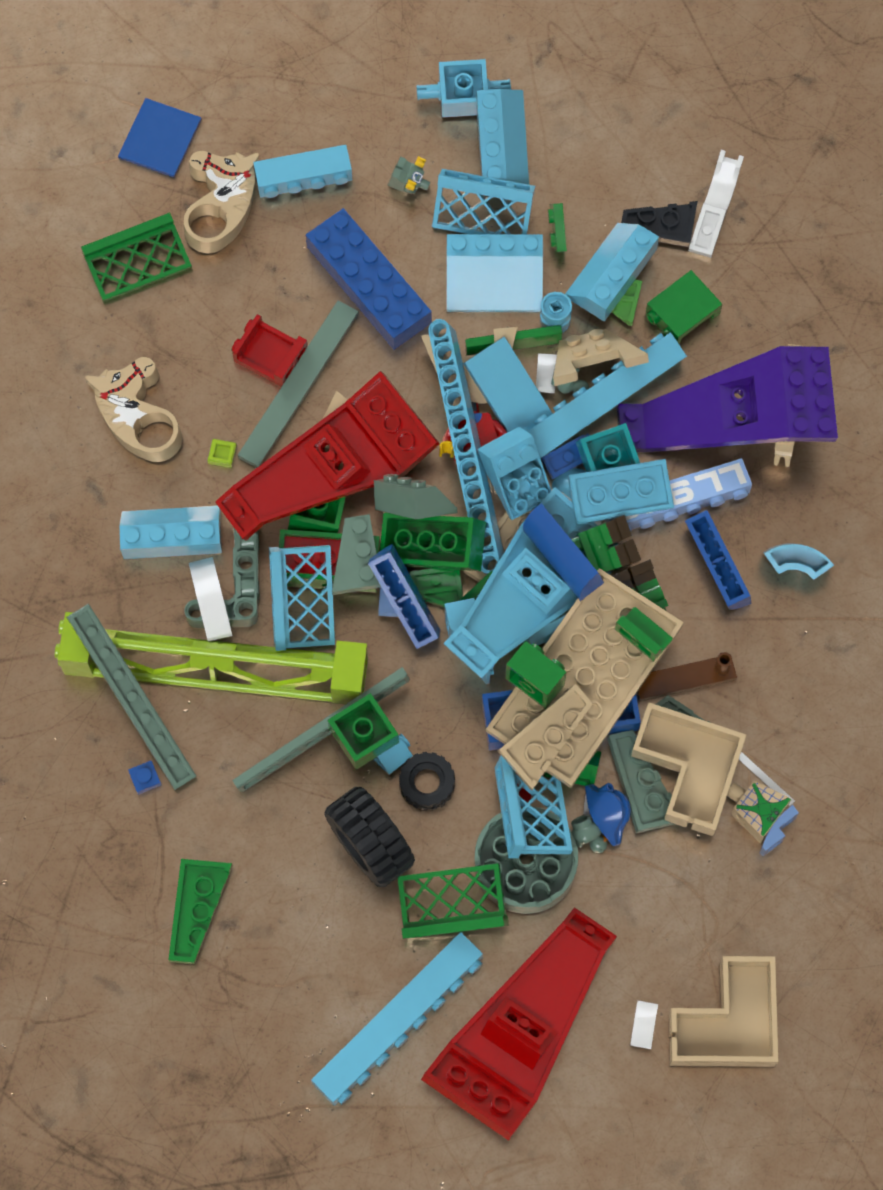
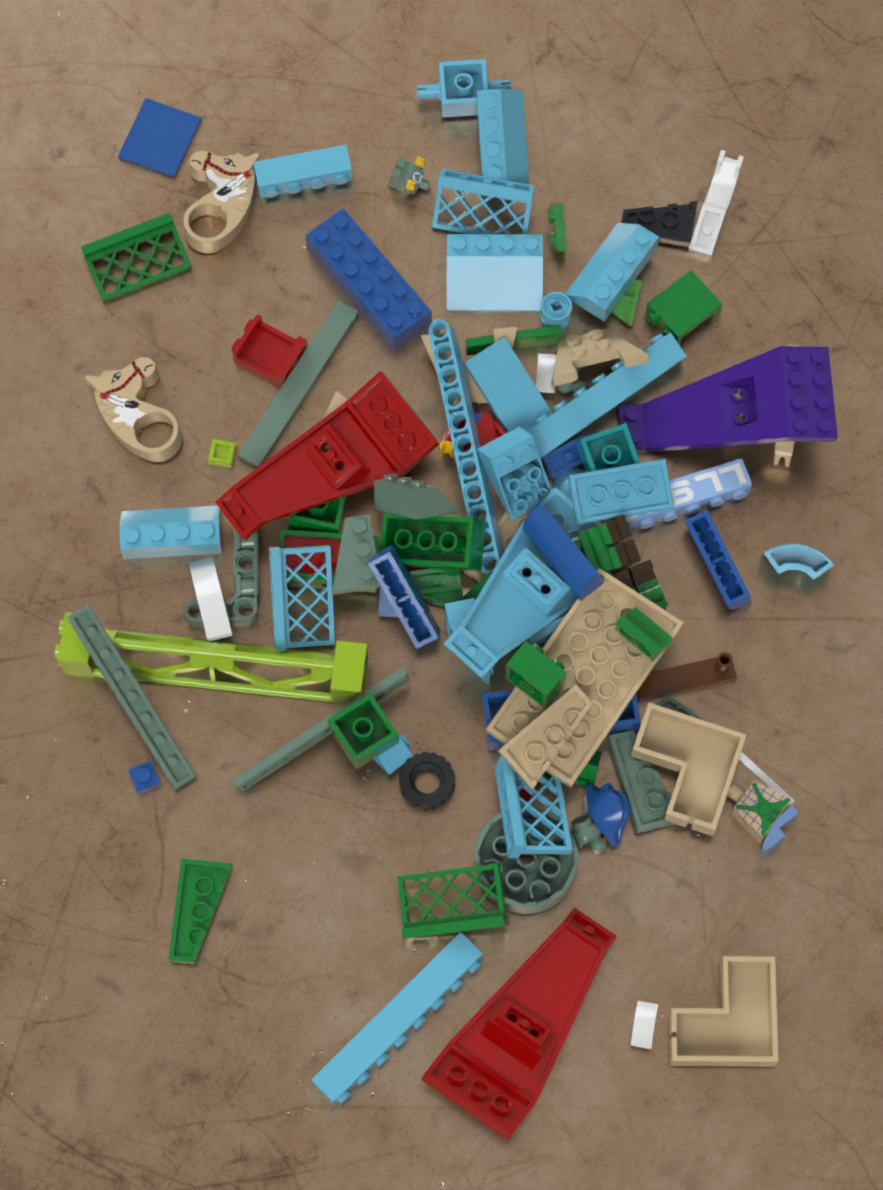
black tyre [324,786,415,887] -> none

